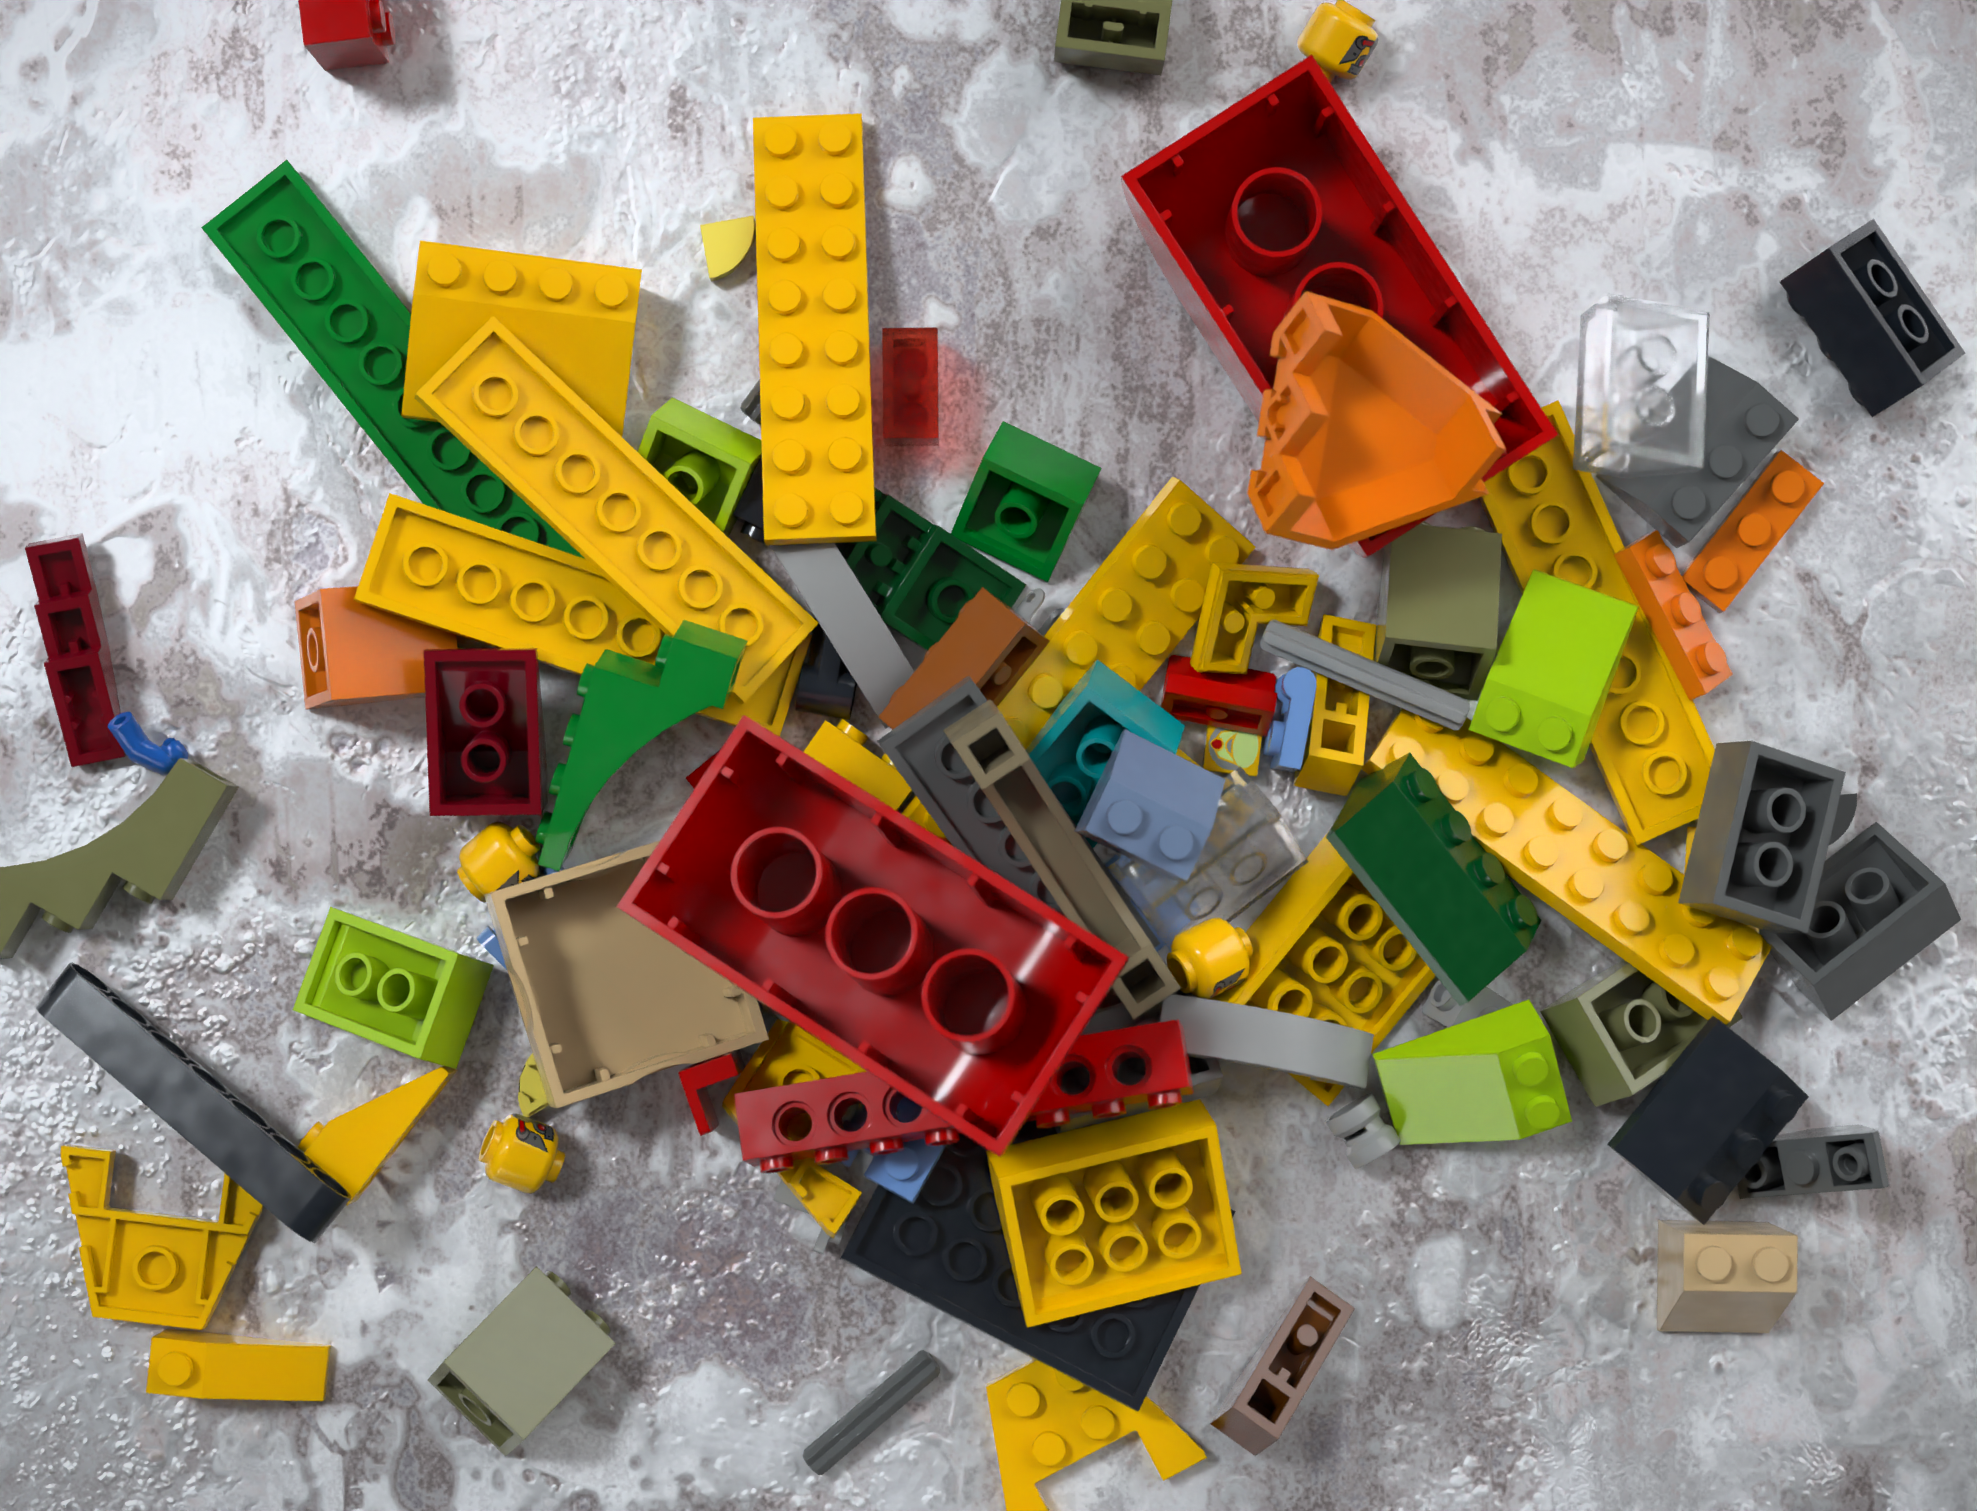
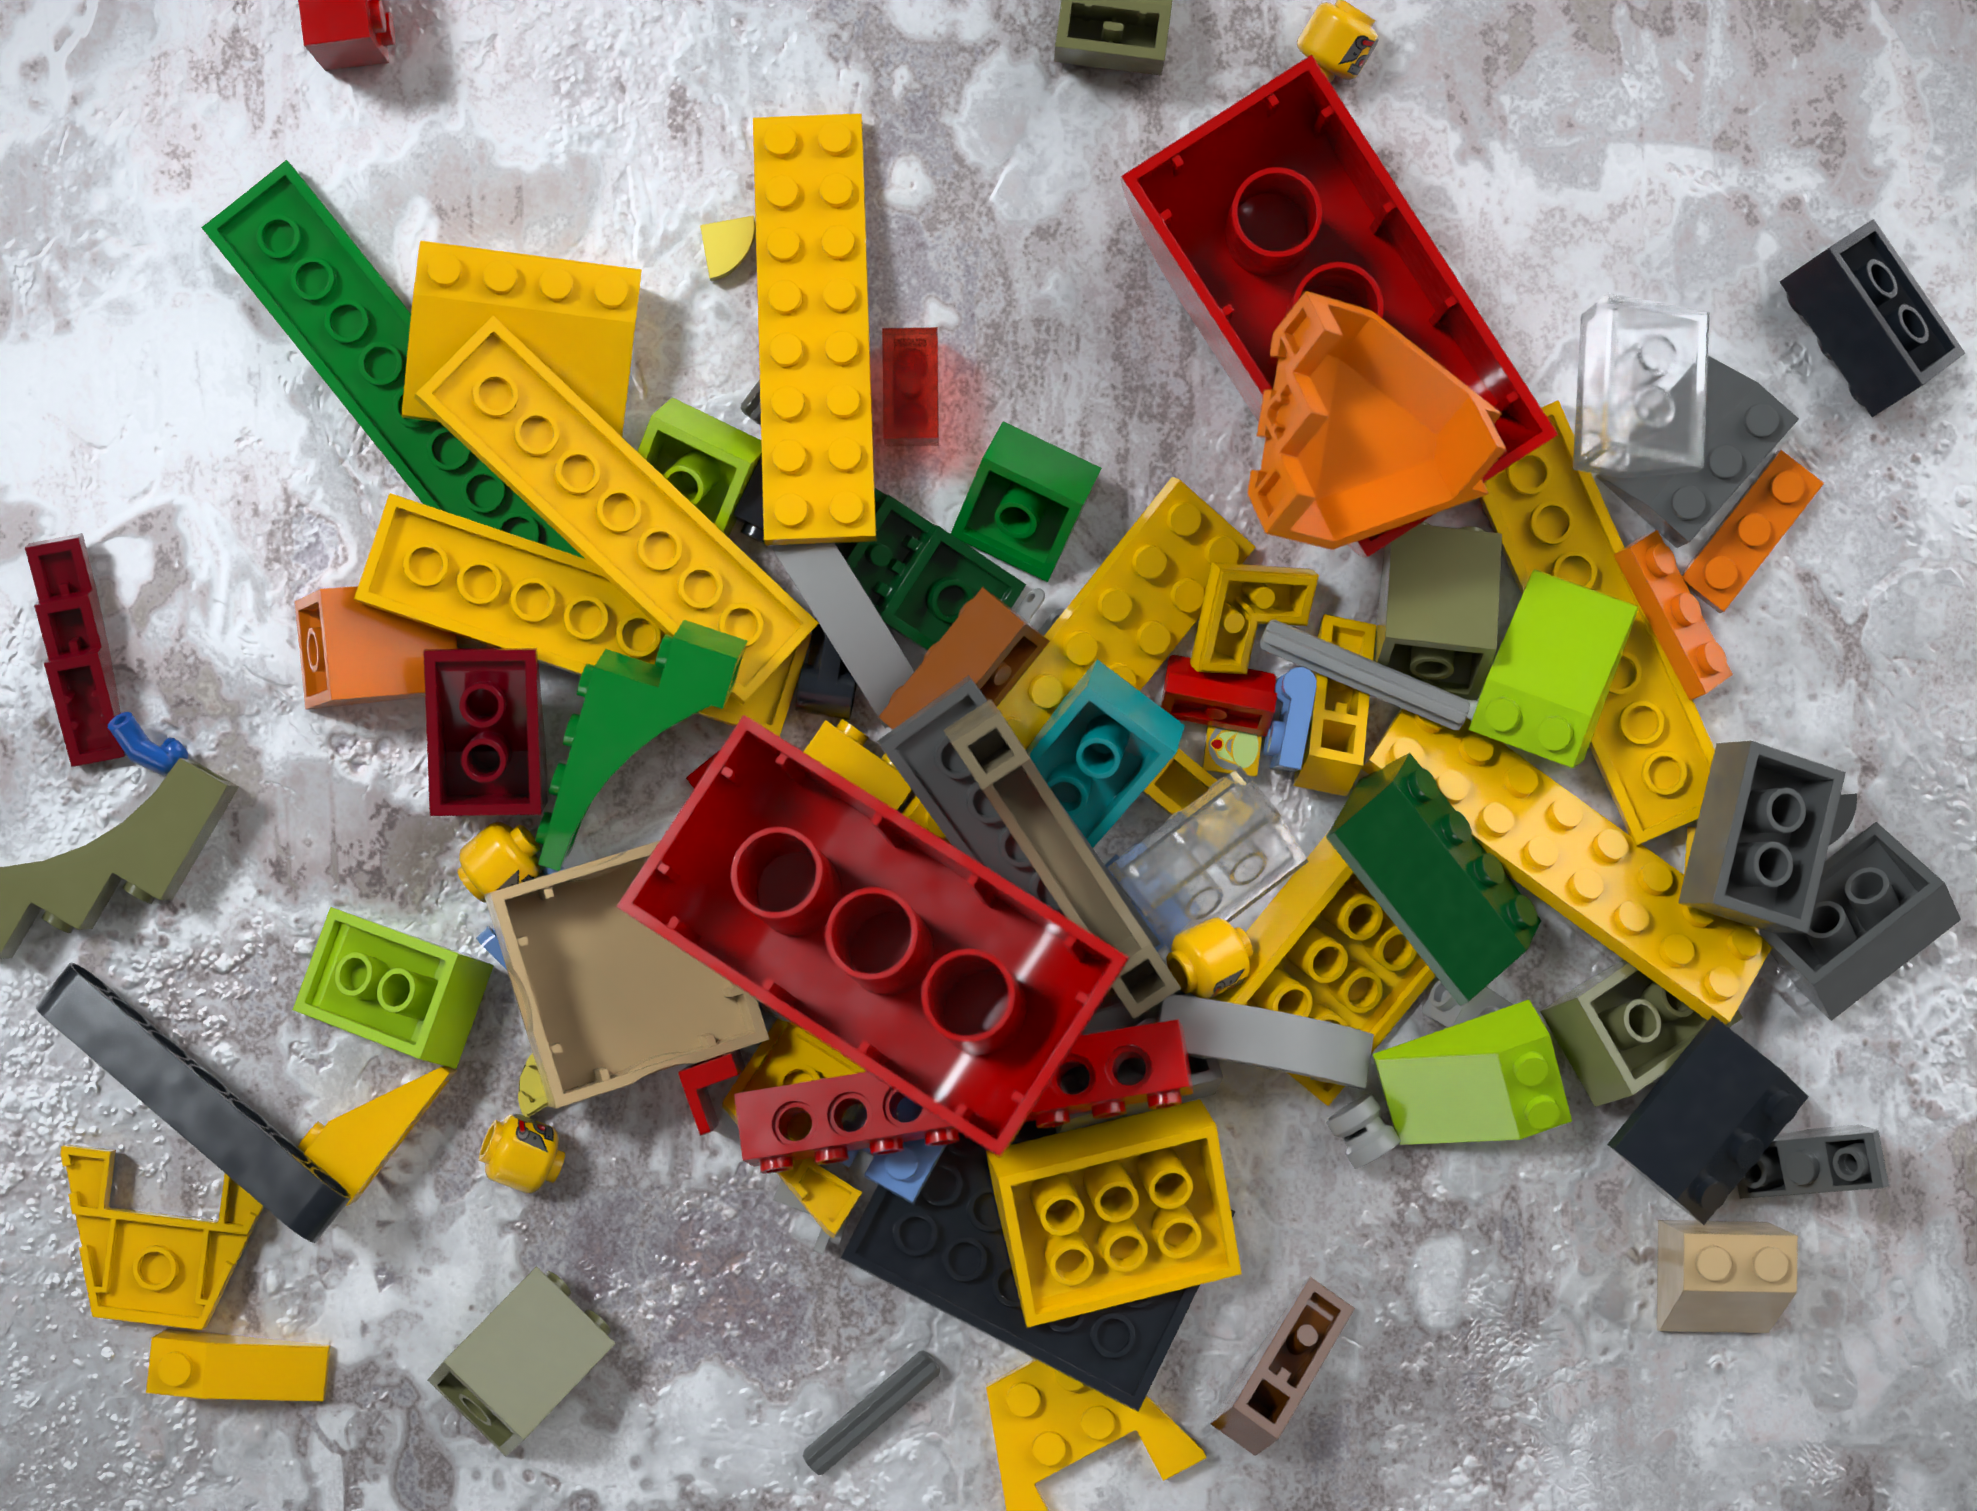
sand blue slope [1075,729,1225,881] -> none

